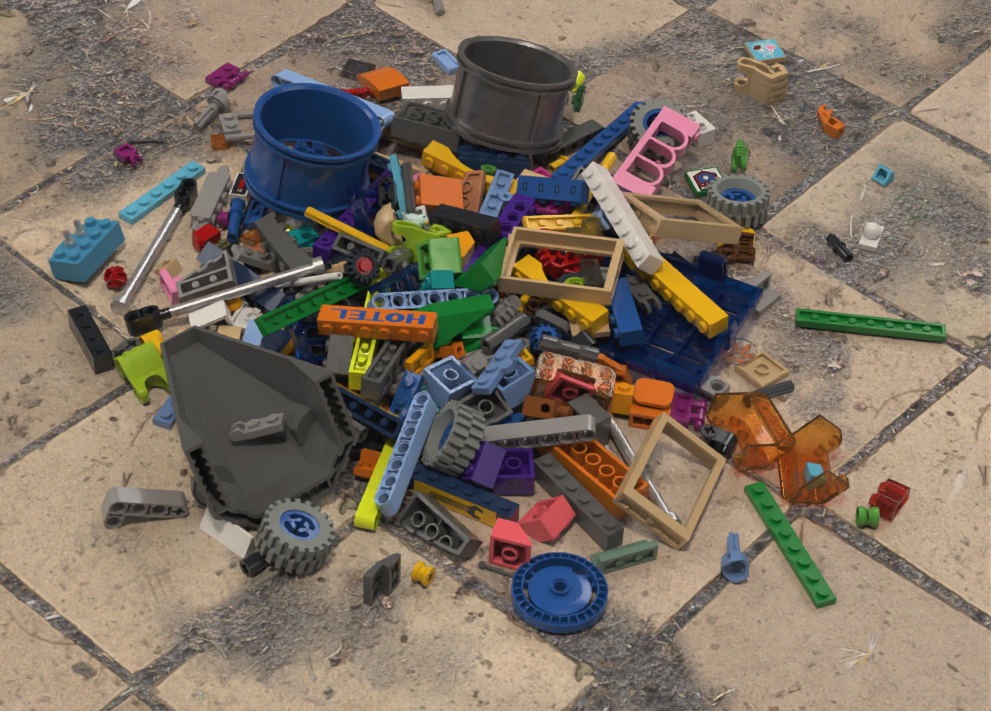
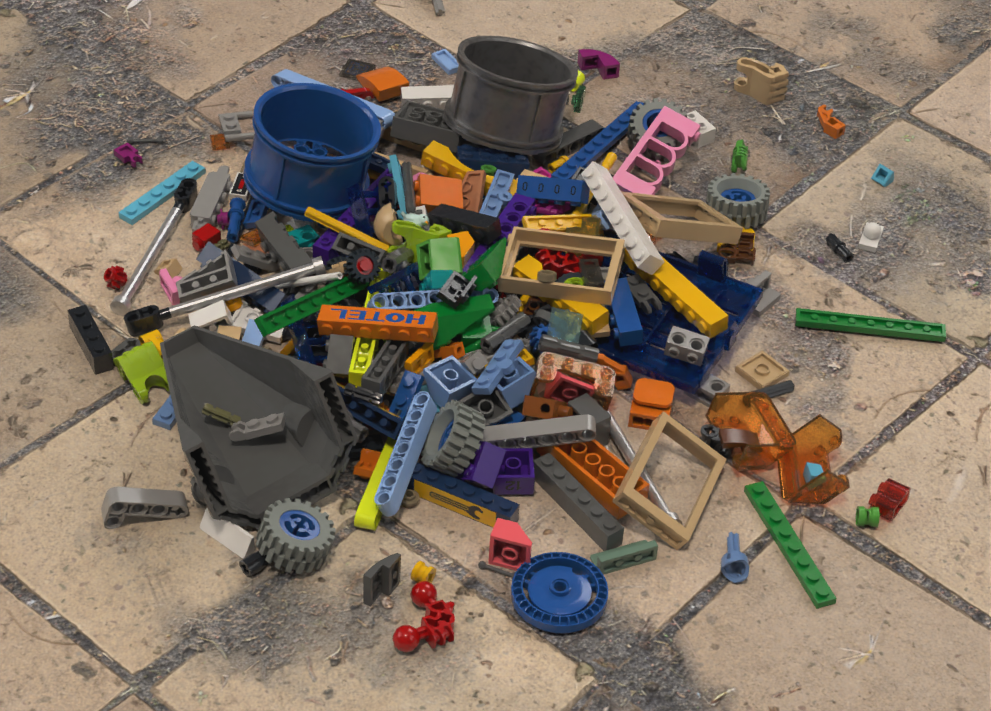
dark azure piece [48,217,125,282] -> none
light grey piece [192,88,232,131] -> none
magenta plate [205,62,249,91] -> none
dark blue slope [261,329,295,353] -> none
dark grey wedge [393,490,483,559] -> none
coral slope [517,495,576,542] -> none
light orange slope [611,383,635,415] -> none
magenta plate [670,392,708,431] -> none
tile [684,167,722,198] -> none
clear dish [719,338,757,364] -> none
tile [744,38,787,64] -> none
none -> olive axle [202,403,241,426]
none -> black axle [344,383,383,405]
none -> red piece [392,581,455,652]
none -> black bracket [436,270,478,309]
none -> dark tan tile [537,270,557,282]
none -> clear light blue piece [547,307,583,344]
none -> magenta brick [577,49,620,80]
none -> light grey brick [664,326,710,366]
none -> reddish brown slope [718,429,762,452]

